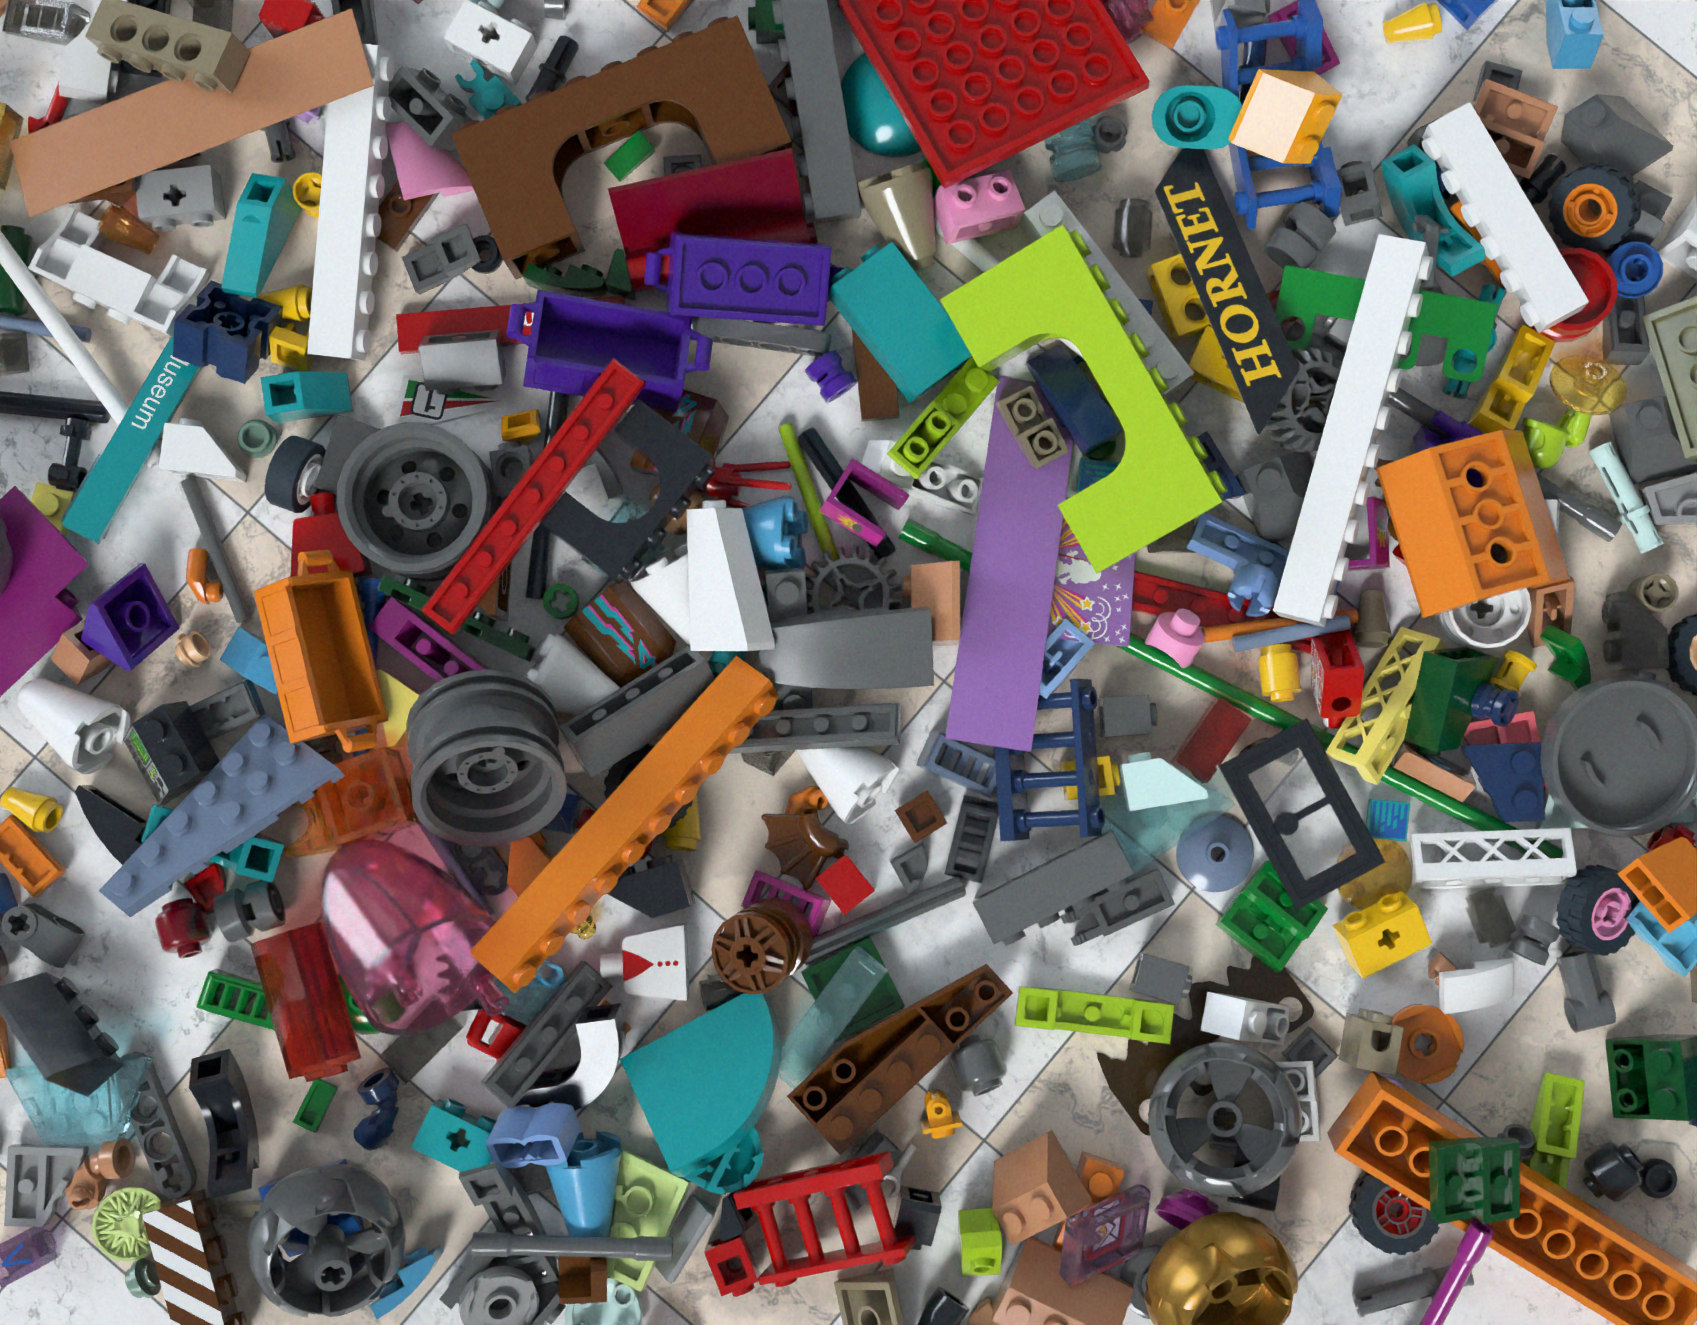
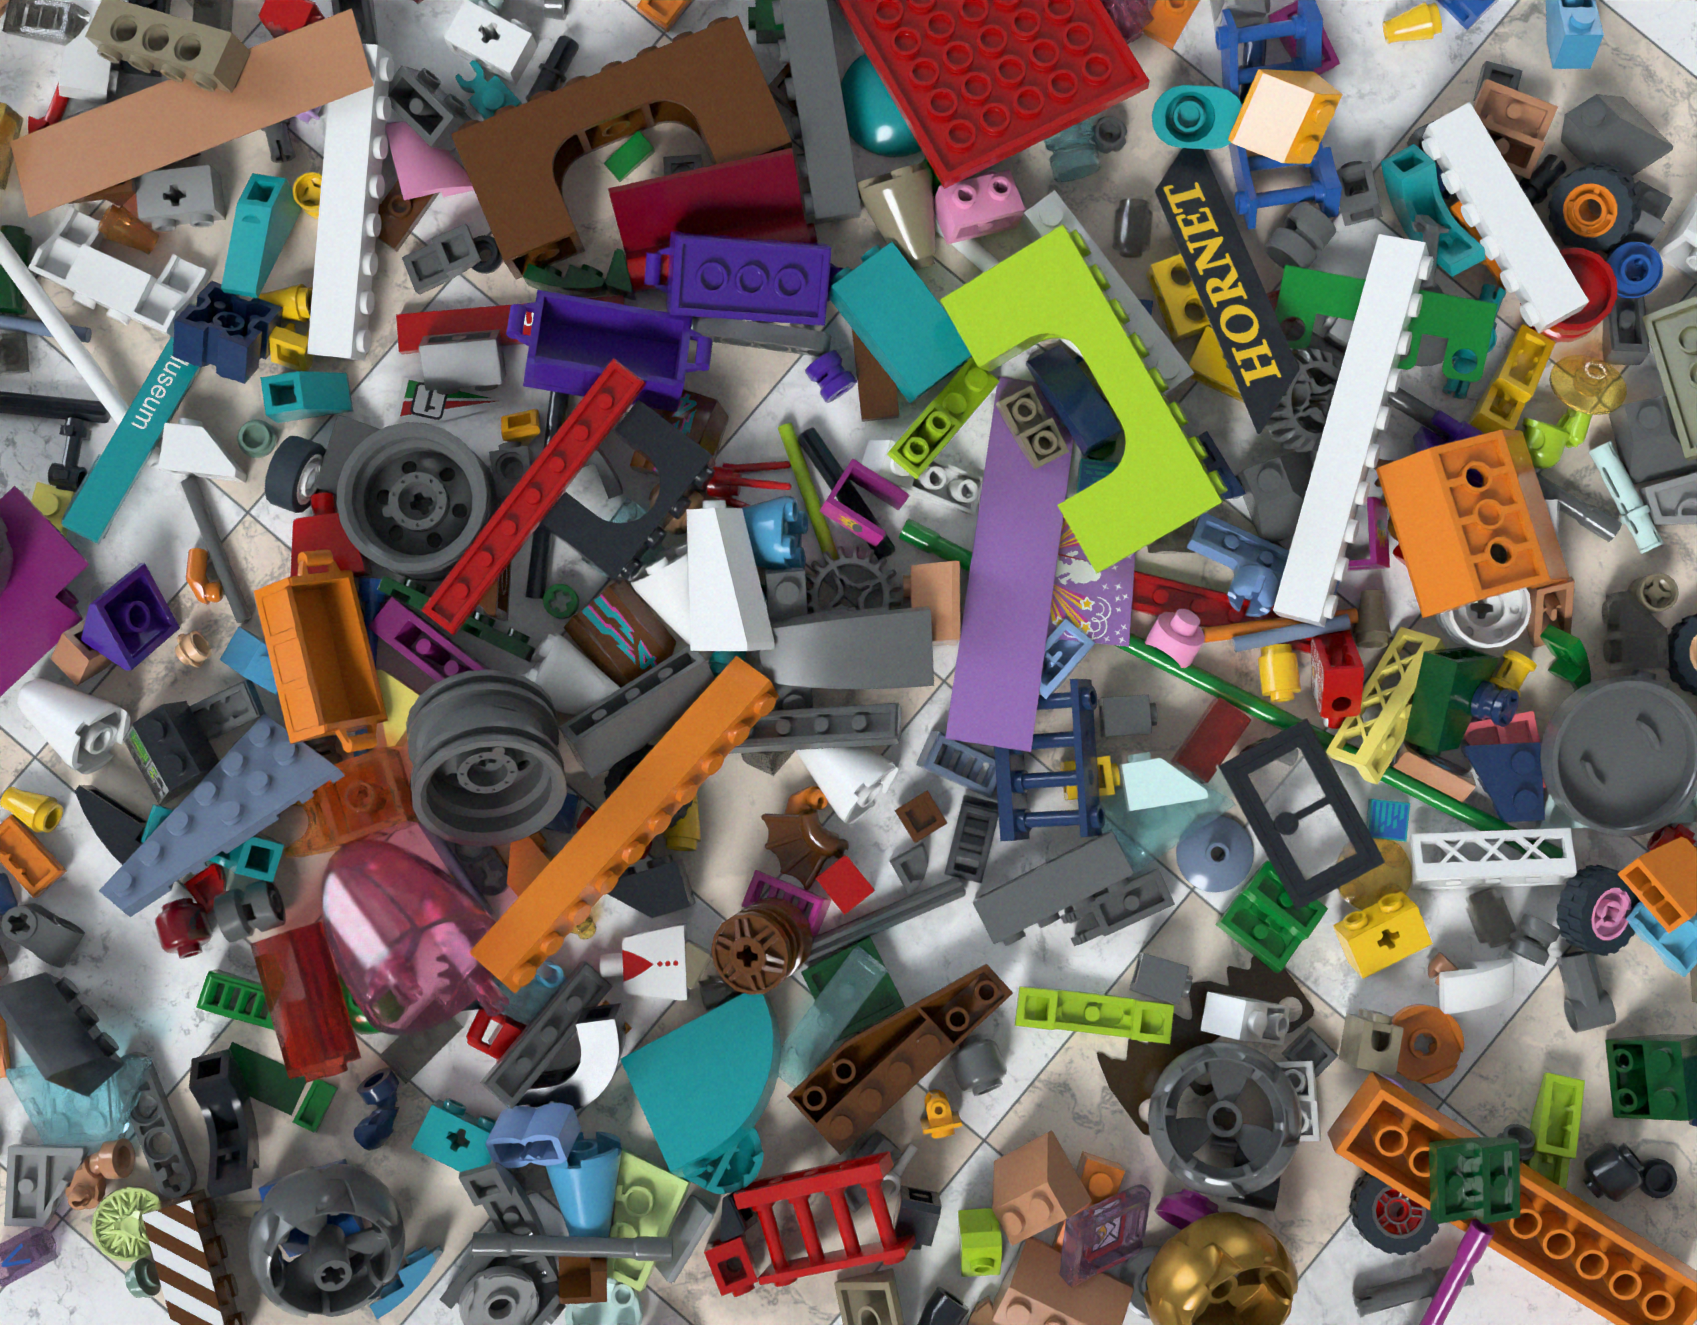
none -> dark green sticker [229,1042,309,1116]
none -> dark tan slope [685,939,712,990]

